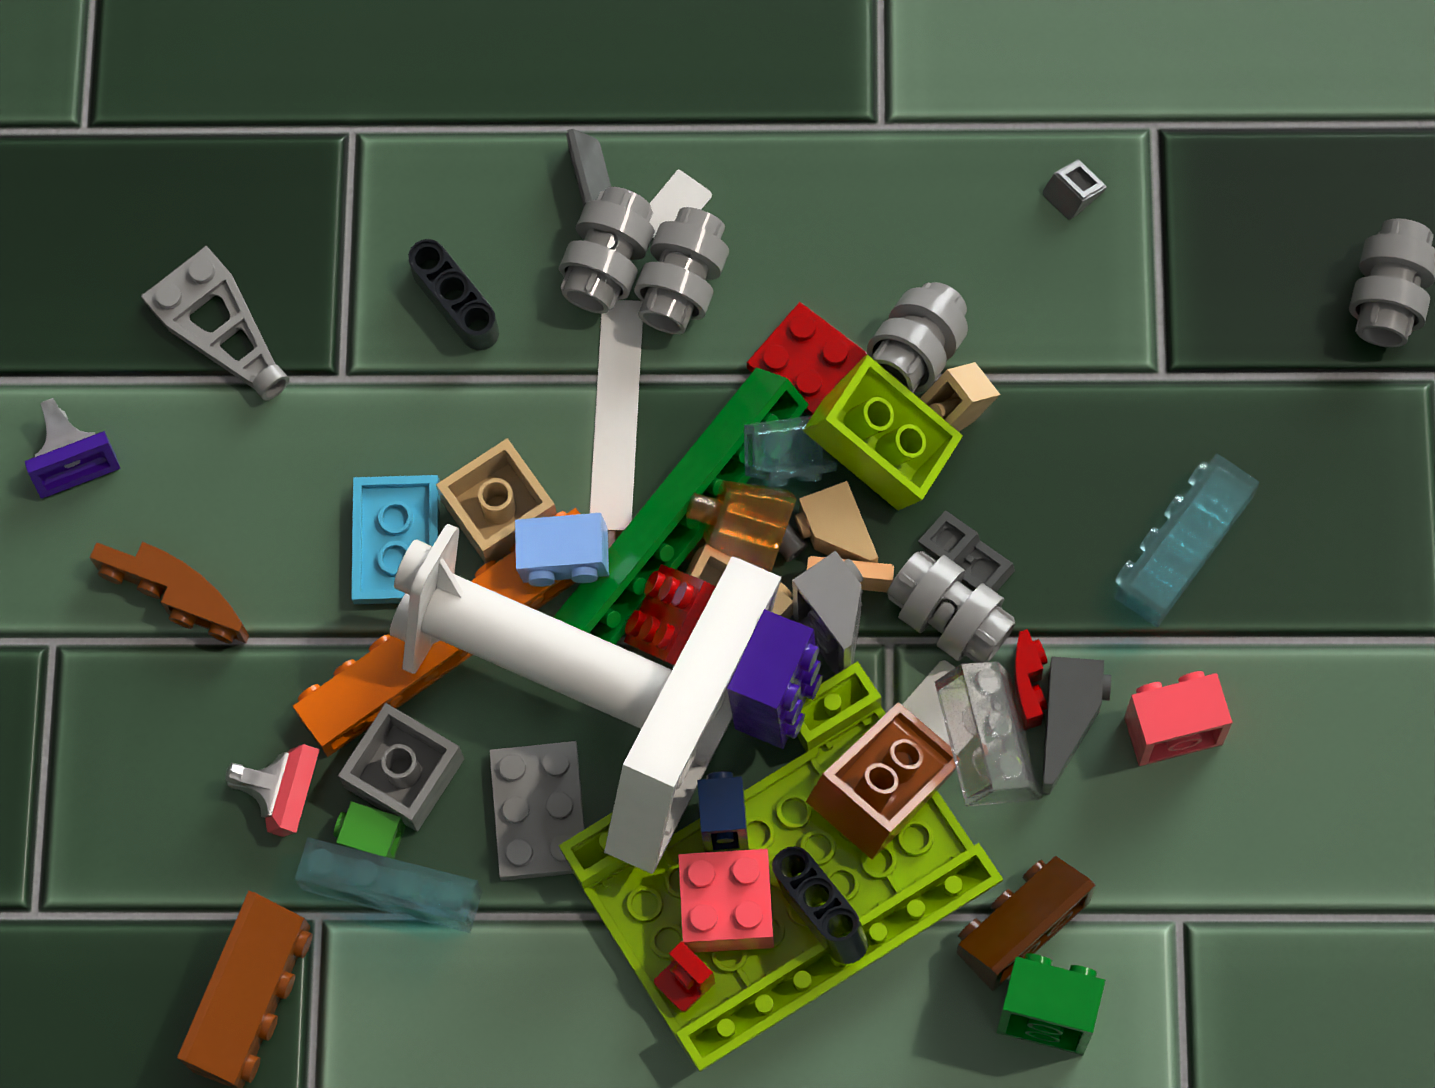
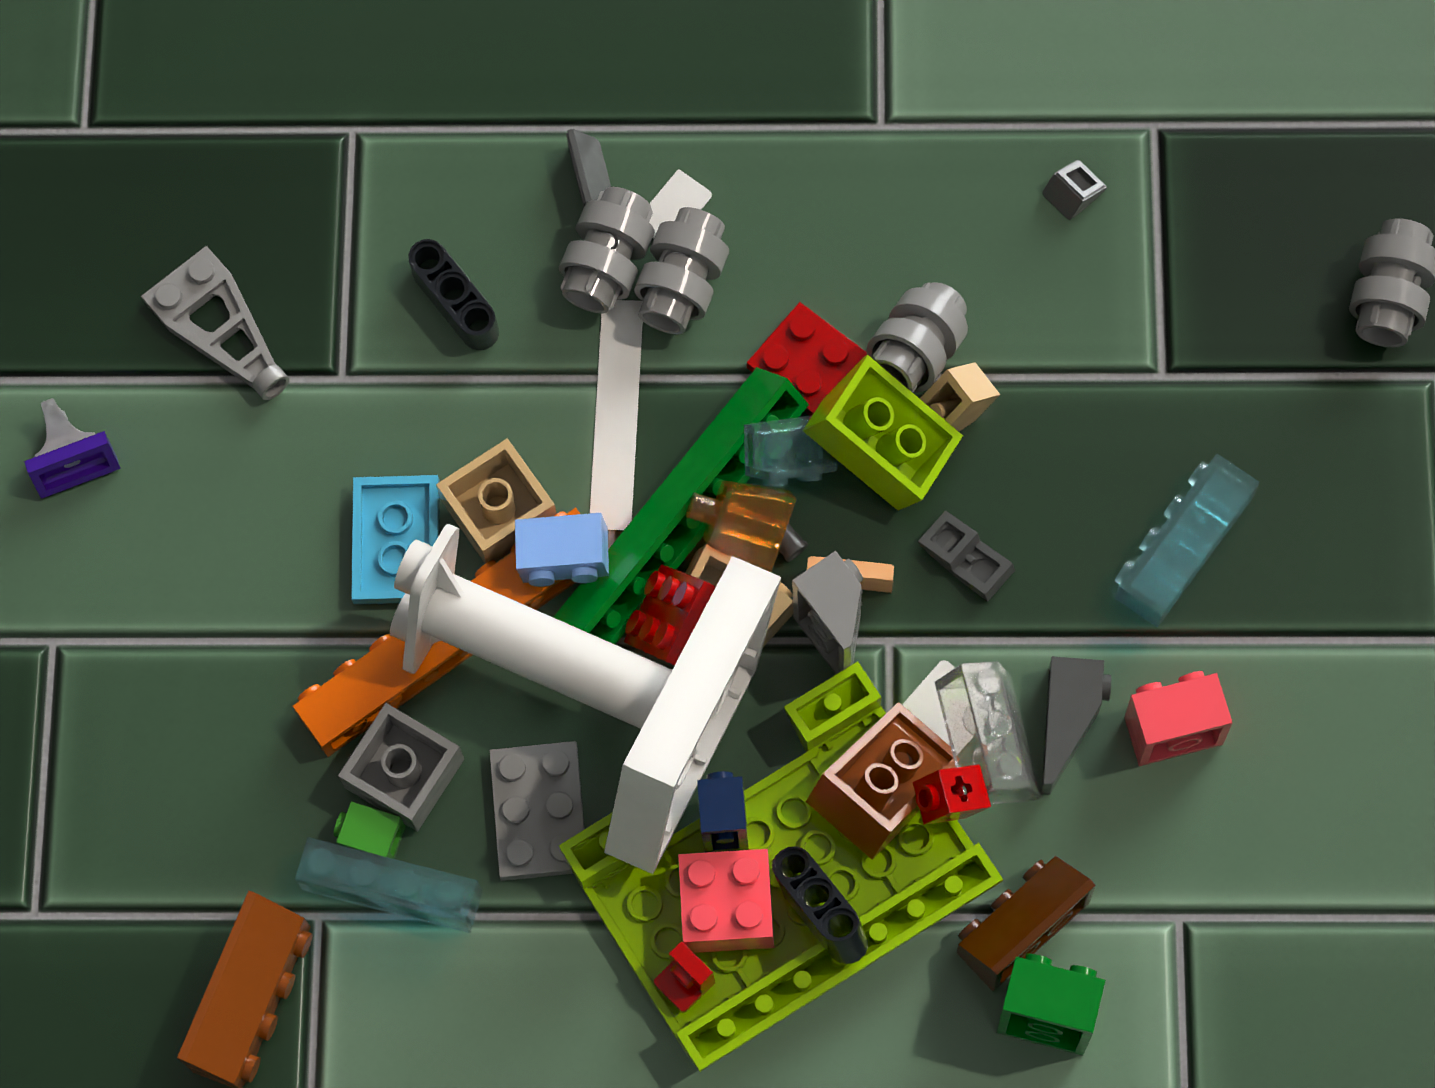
dark orange slope [89,541,249,644] -> none
piece [225,744,320,837] -> none
dark purple brick [727,609,823,749] -> none
tan slope [794,481,878,563] -> none
light grey piece [887,551,1016,665] -> none
red slope [1014,629,1048,731] -> none
none -> red brick [912,764,991,825]

